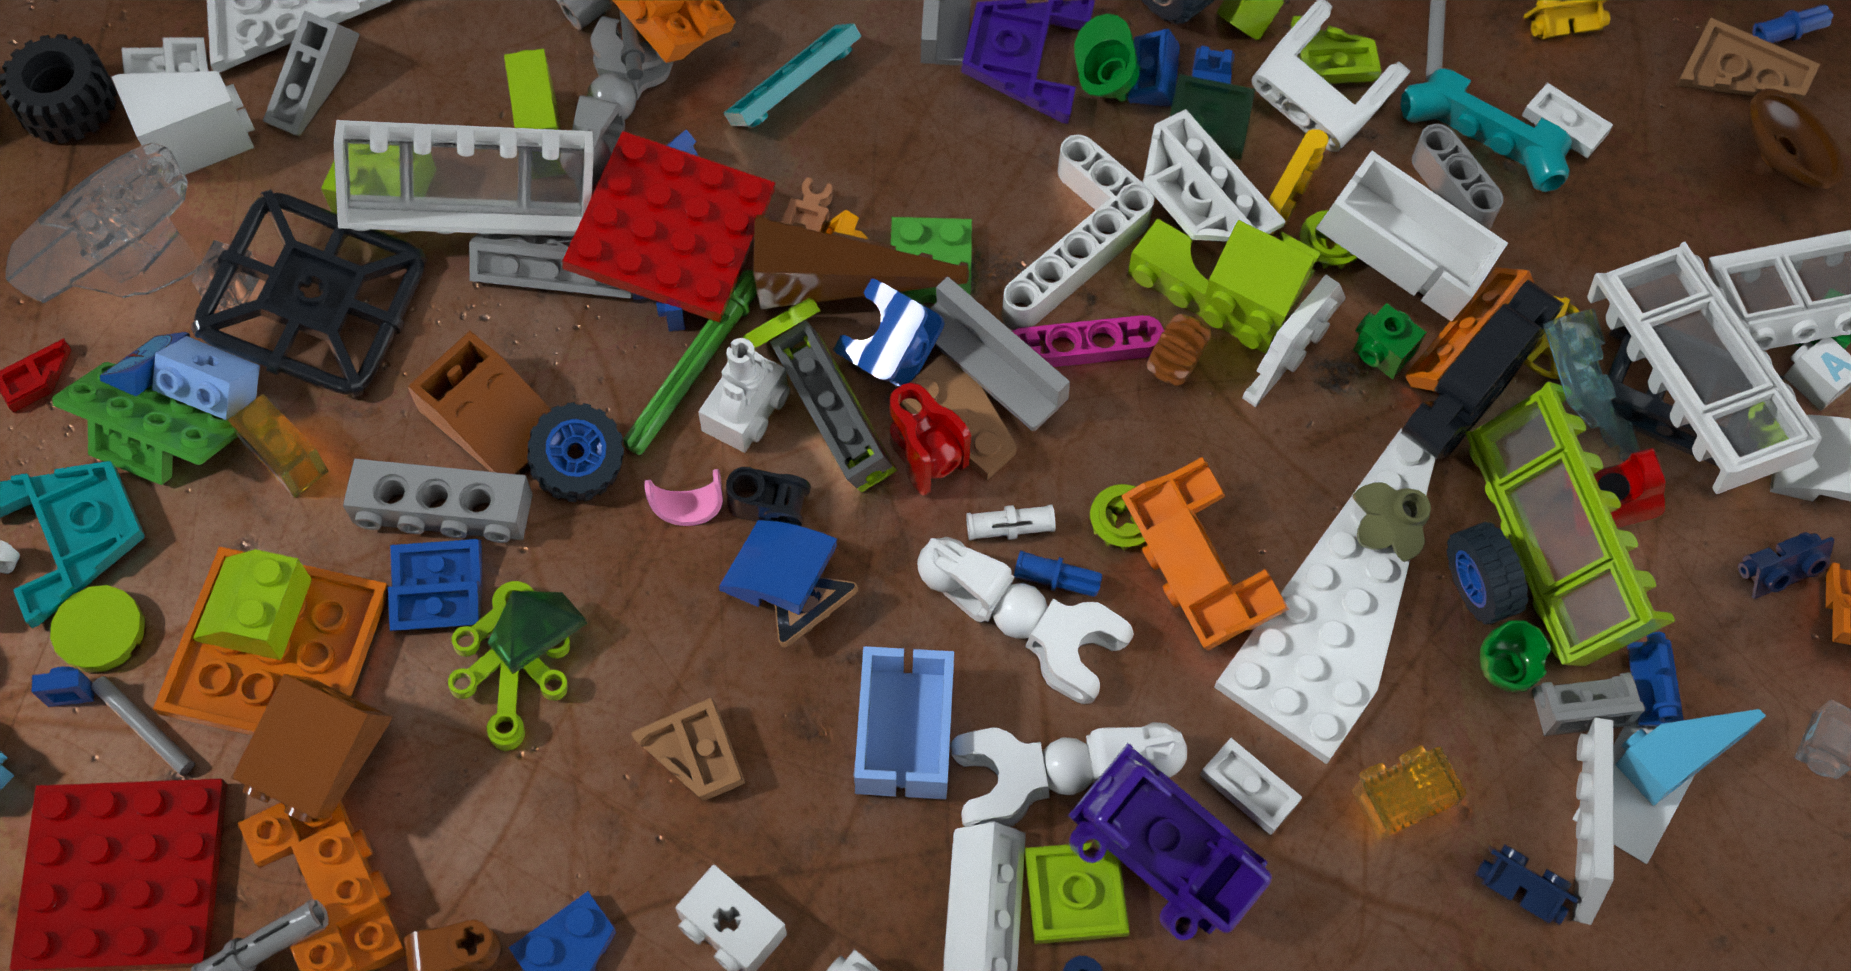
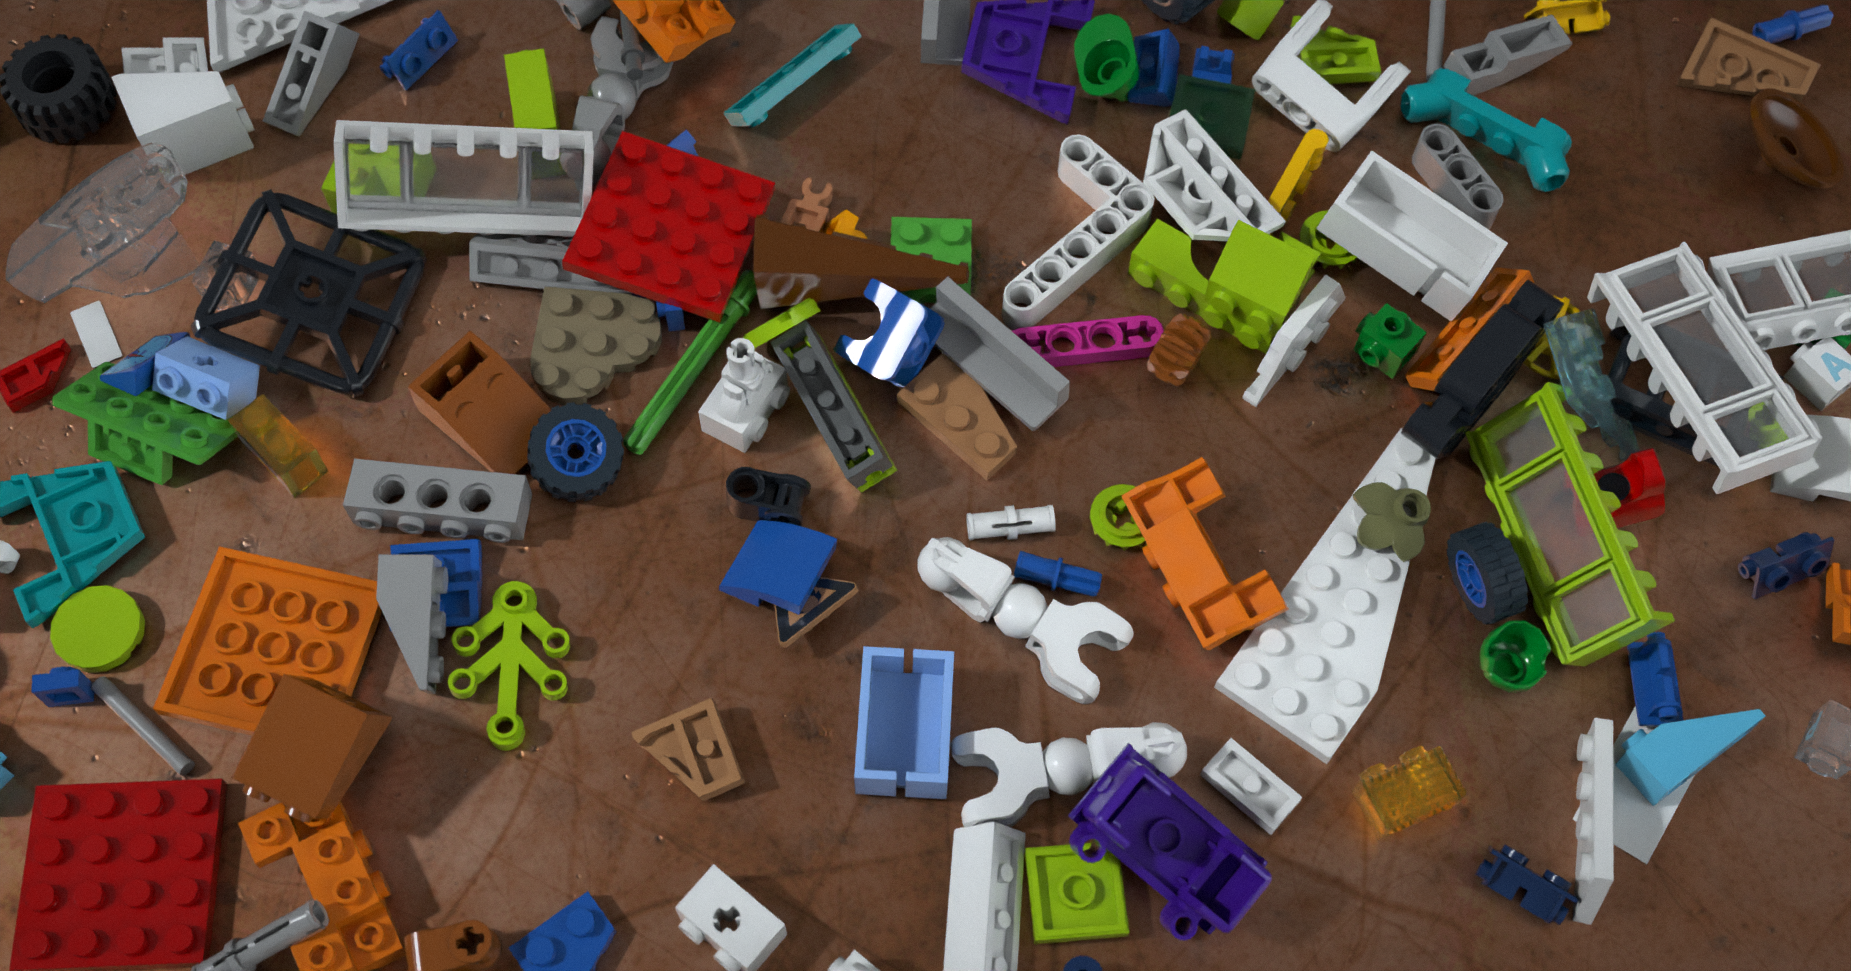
lime slope [193,549,312,660] -> none
clear green slope [488,591,587,674] -> none
bright pink helmet [645,469,723,526] -> none
red piece [890,383,971,496] -> none
white plate [1522,83,1613,158] -> none
light grey hinge [1532,672,1645,736] -> none
none -> white sticker [70,301,122,368]
none -> light grey slope [376,554,448,694]
none -> blue hinge [379,10,458,91]
none -> dark tan plate [530,286,662,405]
none -> light grey slope [1442,15,1572,95]

